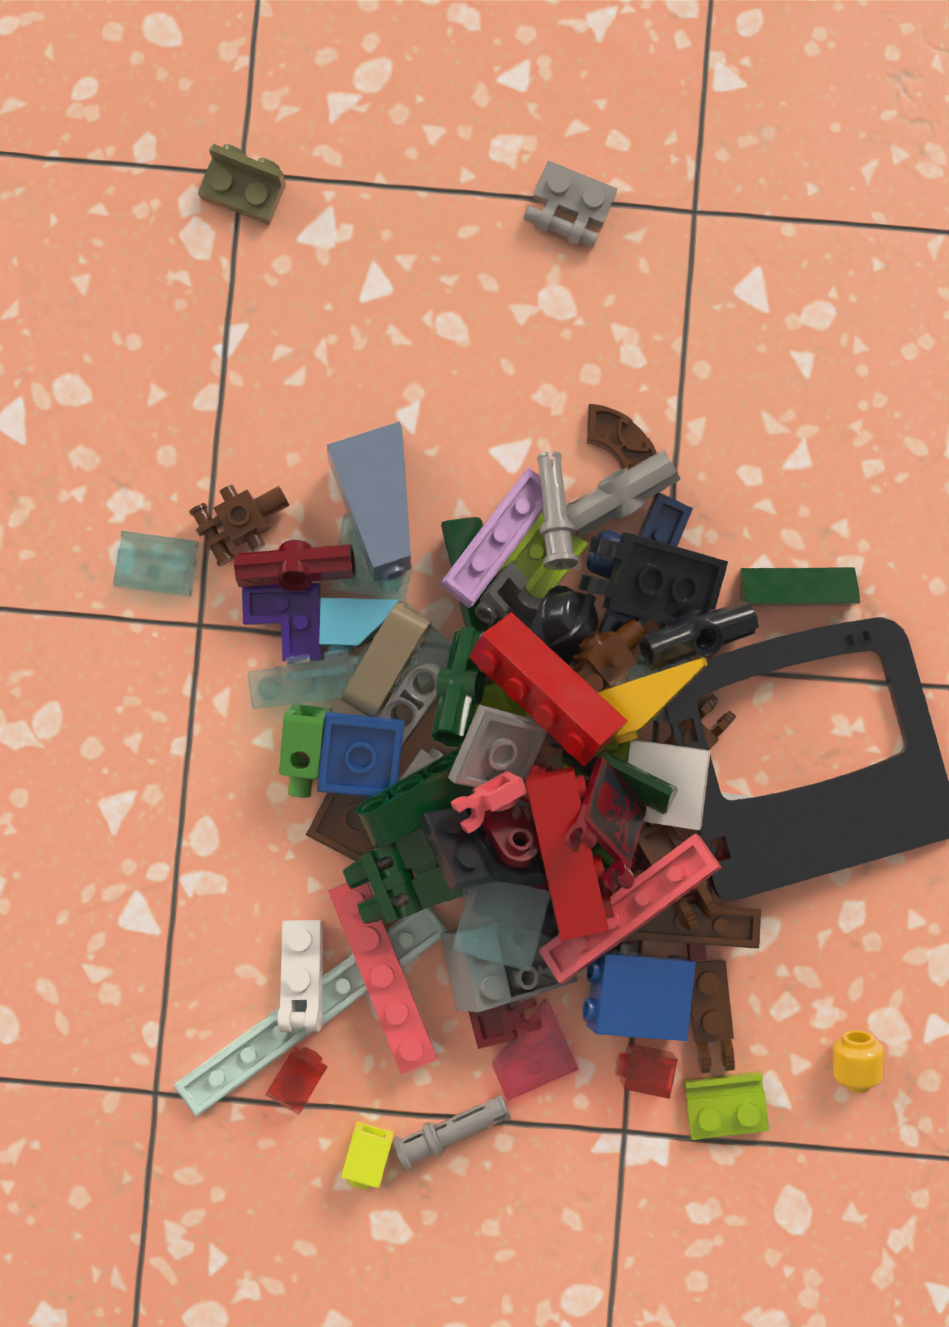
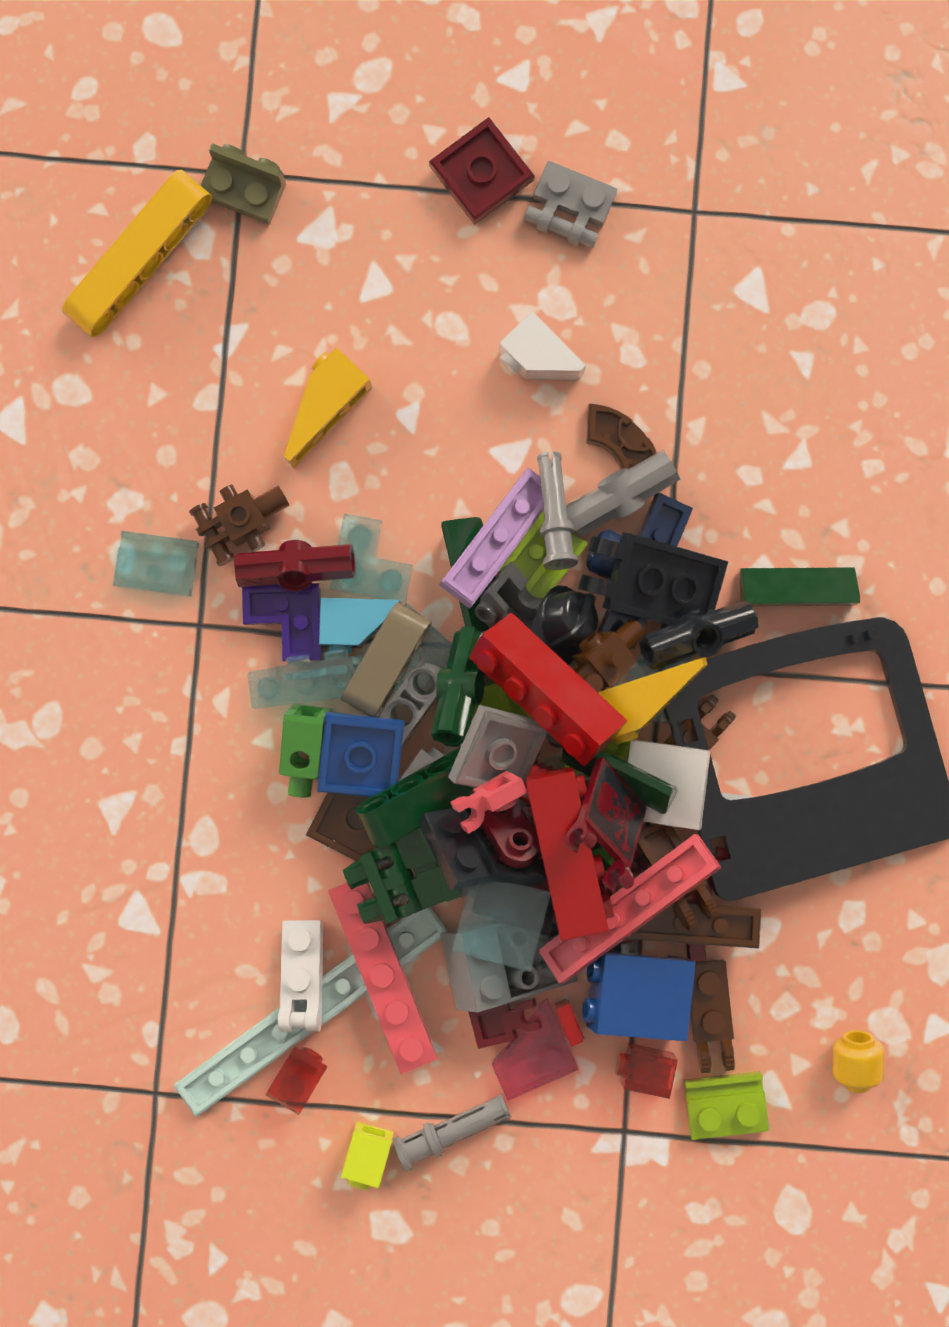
sand blue slope [326,421,411,582] -> none
none -> yellow beam [62,170,212,338]
none -> yellow slope [284,347,372,468]
none -> dark red plate [429,117,535,225]
none -> white slope [499,311,586,380]
none -> red tile [554,999,585,1047]

